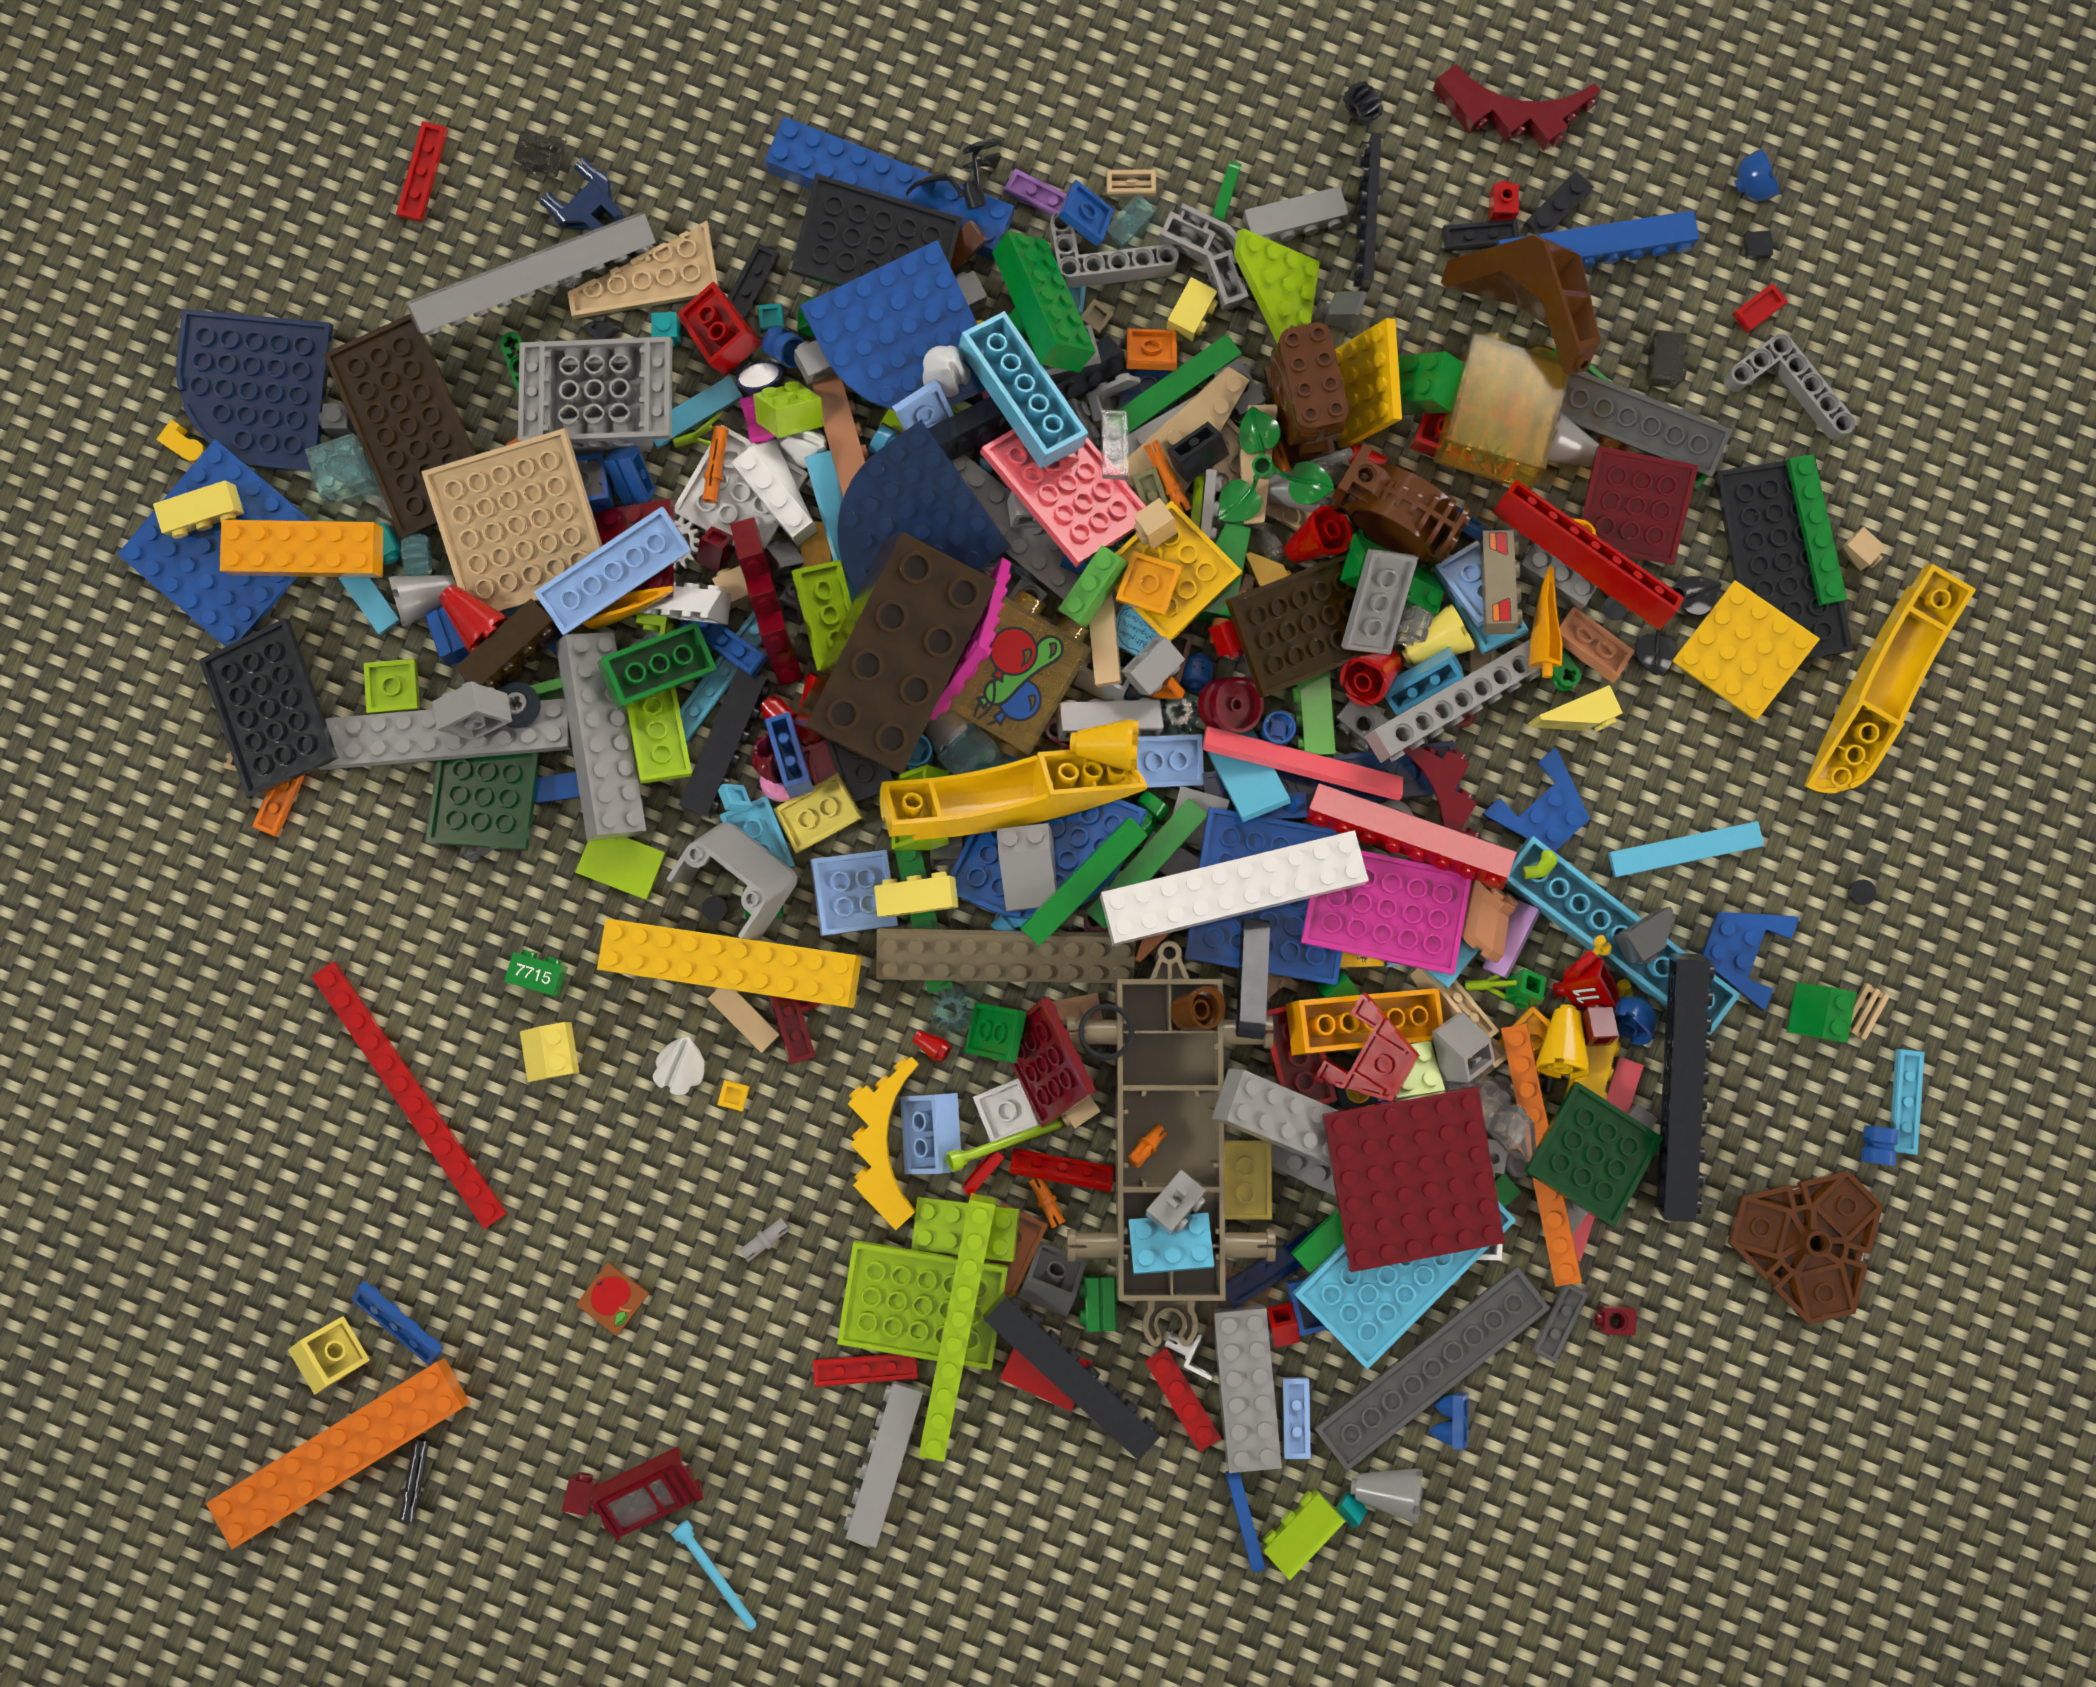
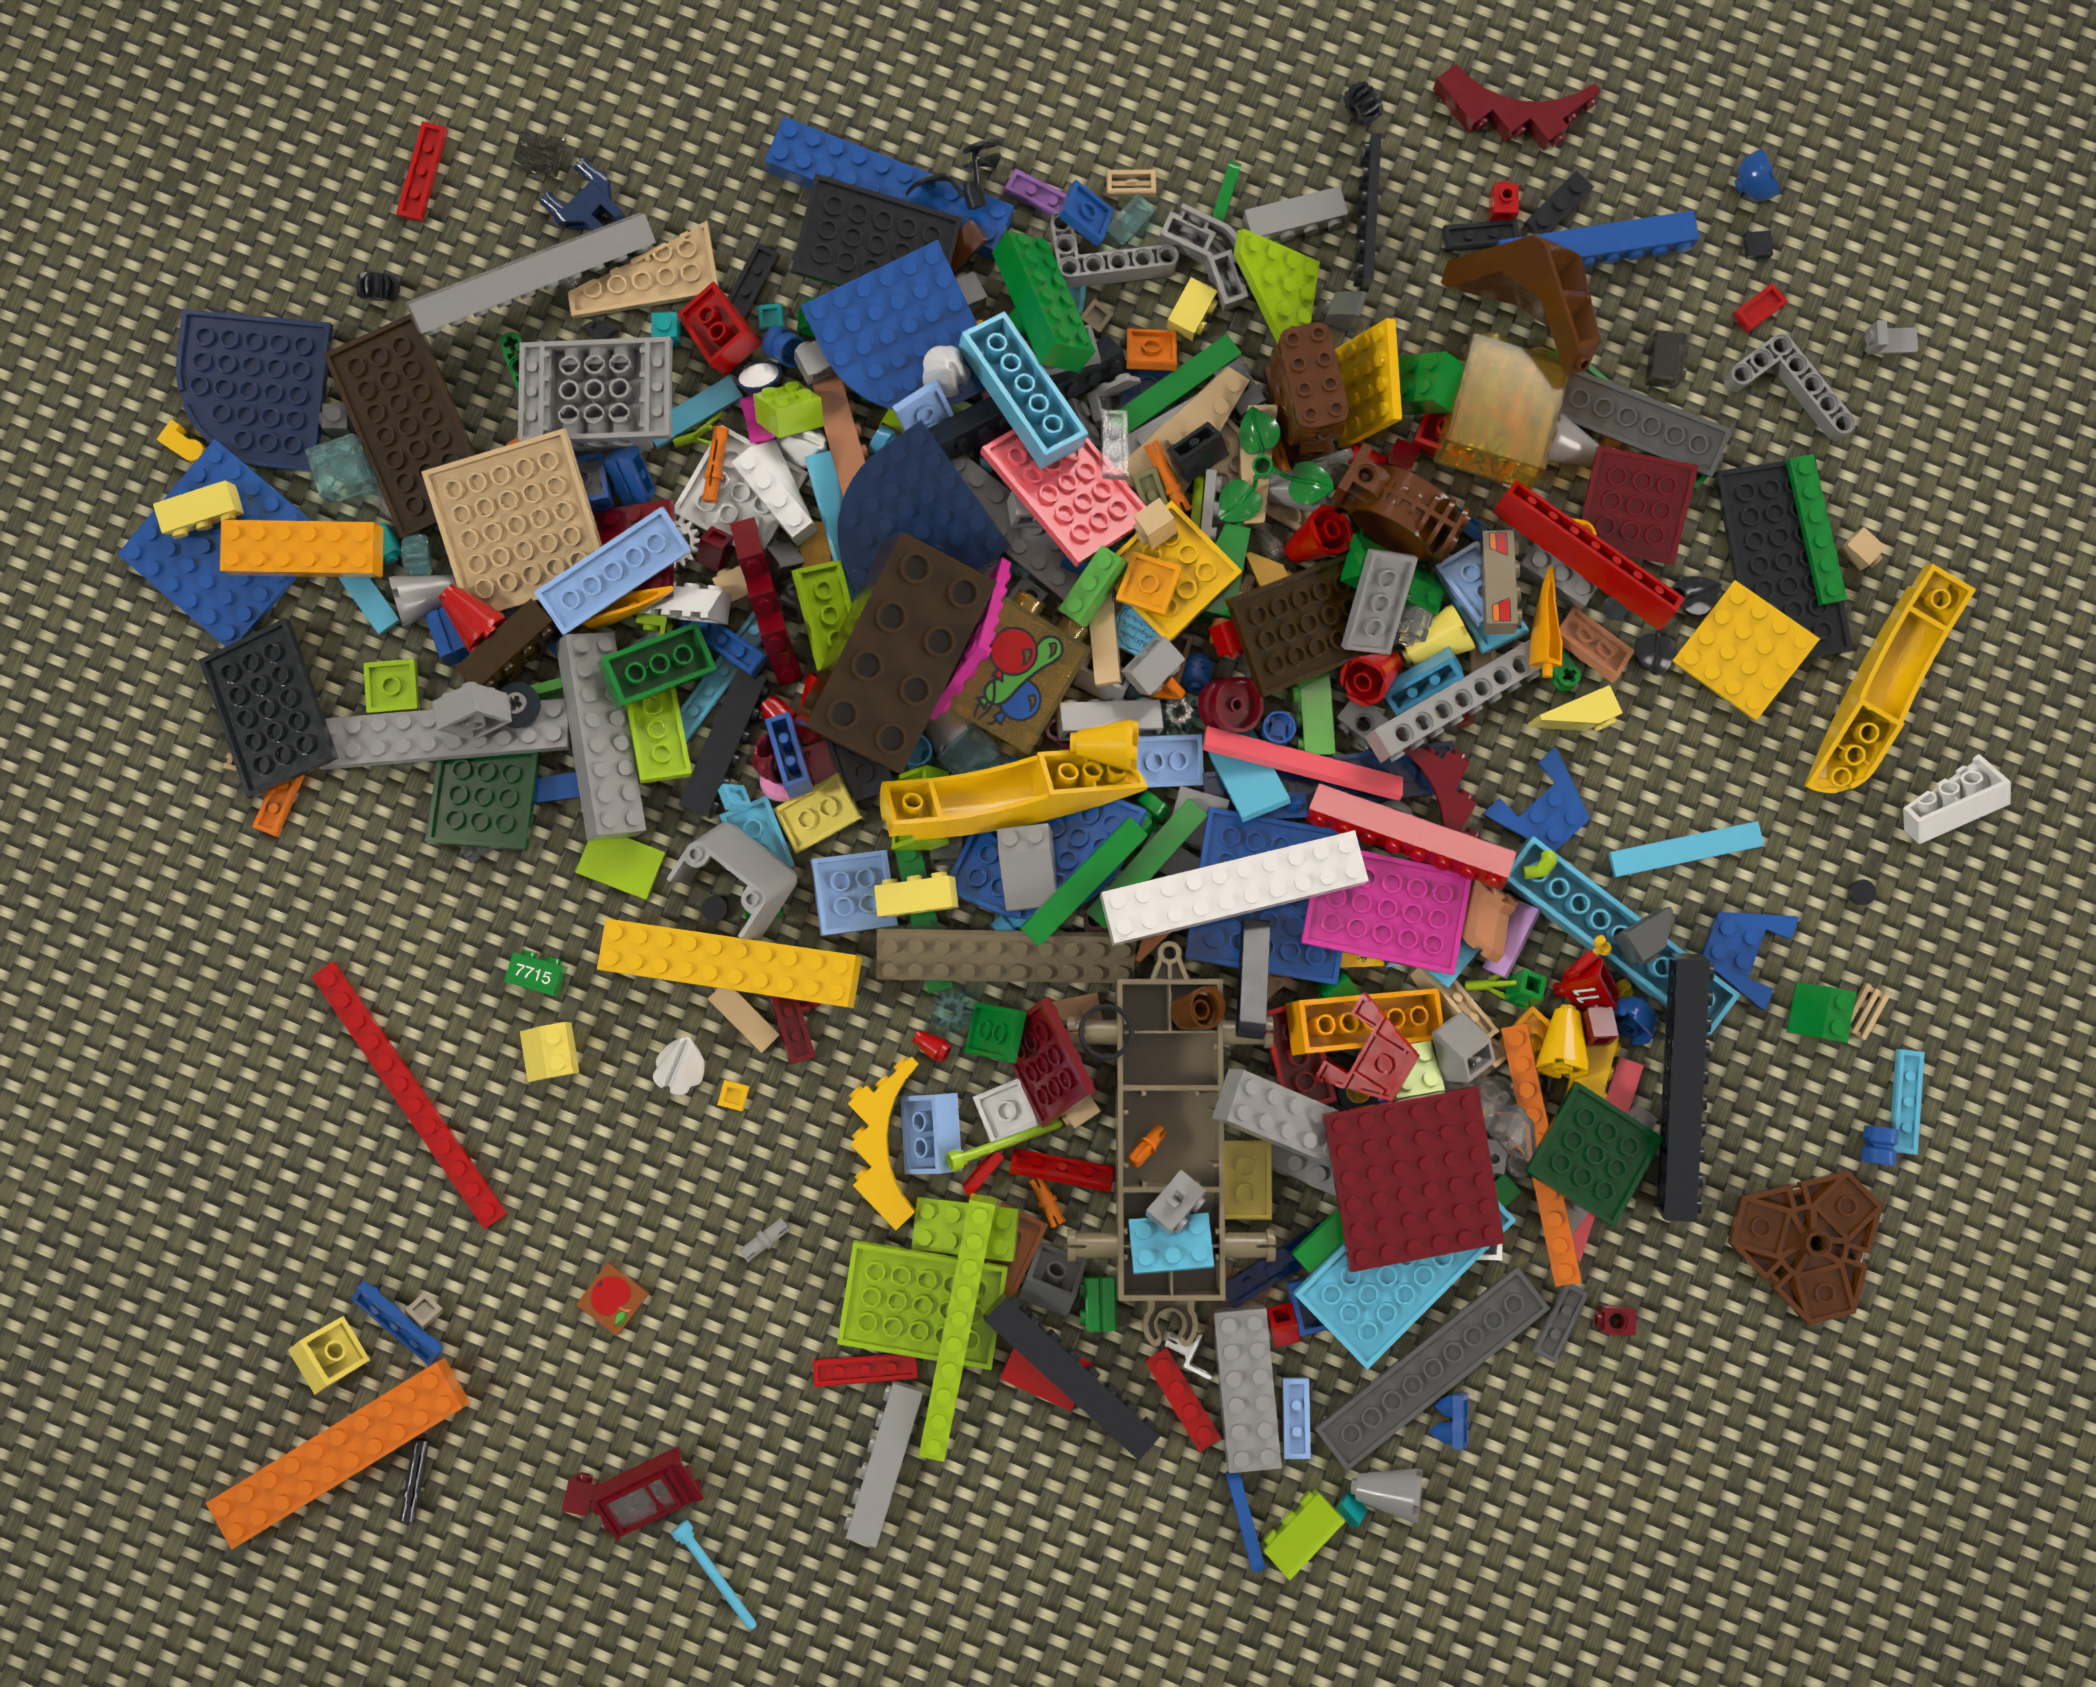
none -> black gear [356,272,400,302]
none -> dark tan plate [405,1292,443,1330]
none -> dark red brick [1385,438,1420,472]
none -> light grey bracket [1865,320,1918,354]
none -> white wedge [1903,754,2011,844]

